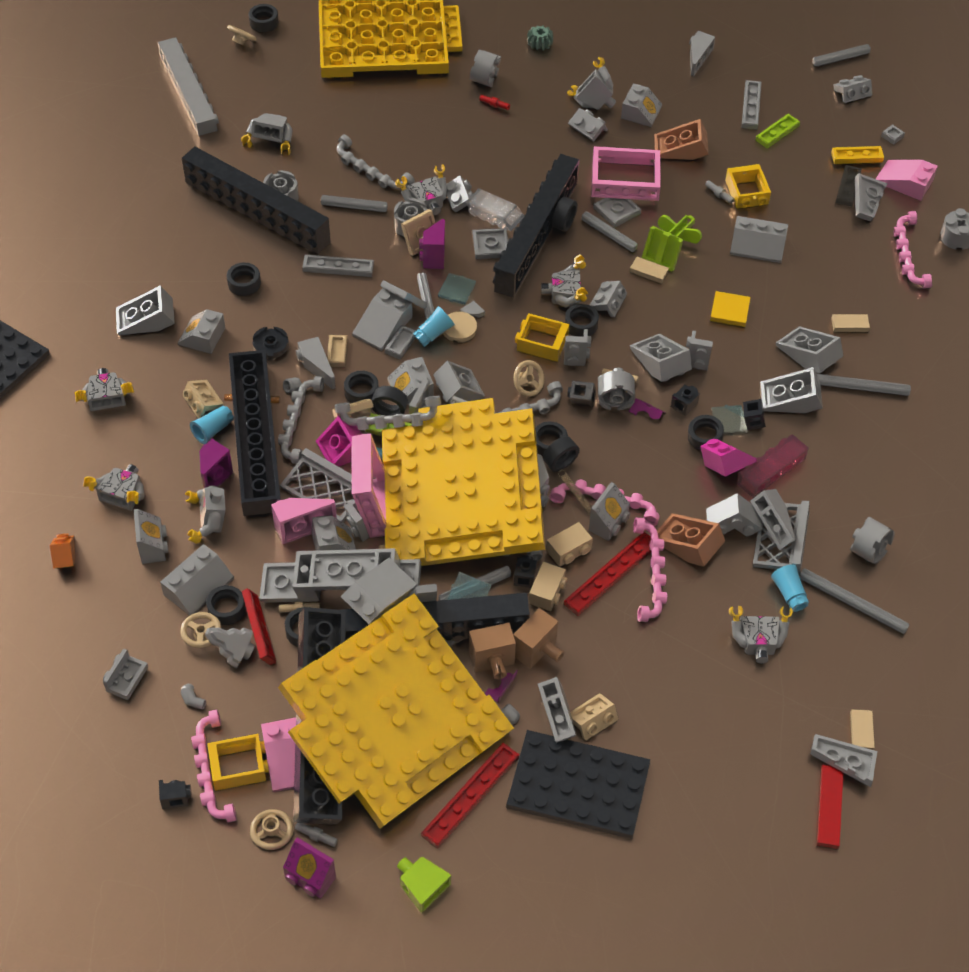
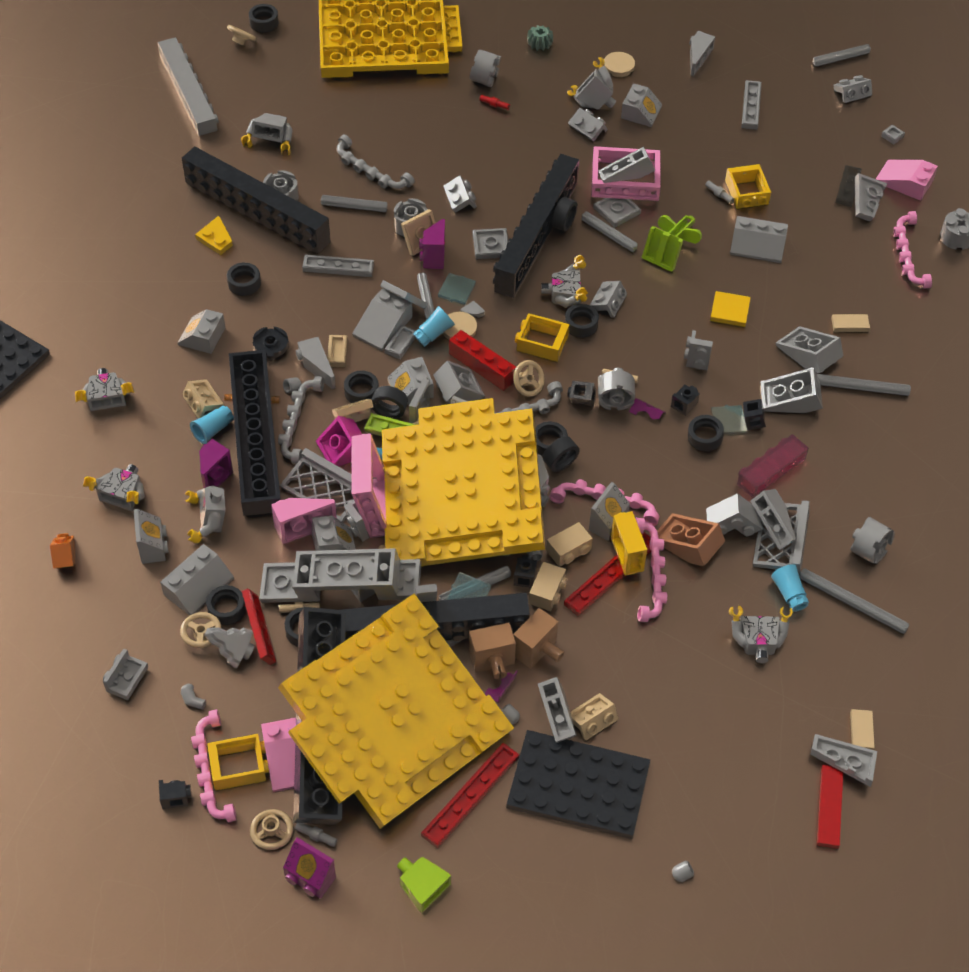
light grey slope [116,286,175,335] -> none
light grey bar [335,396,441,430] -> none
light grey slope [341,558,418,624] -> none
light grey torso [395,164,447,215] -> none
clear brick [465,188,525,231] -> none
tan piece [558,470,592,514] -> none
light grey bracket [564,329,591,366] -> none
tan tile [630,257,669,284] -> none
light grey slope [630,334,692,381] -> none
nougat slope [654,119,709,160] -> none
dark pink slope [700,439,757,477] -> none
lime tile [755,114,800,149] -> none
yellow plate [831,146,884,164] -> none
none -> yellow wing [195,216,233,255]
none -> red brick [449,330,516,391]
none -> light grey slope [598,147,655,183]
none -> tan tile [604,52,635,77]
none -> yellow window [611,511,647,576]
none -> light grey piece [672,860,695,882]

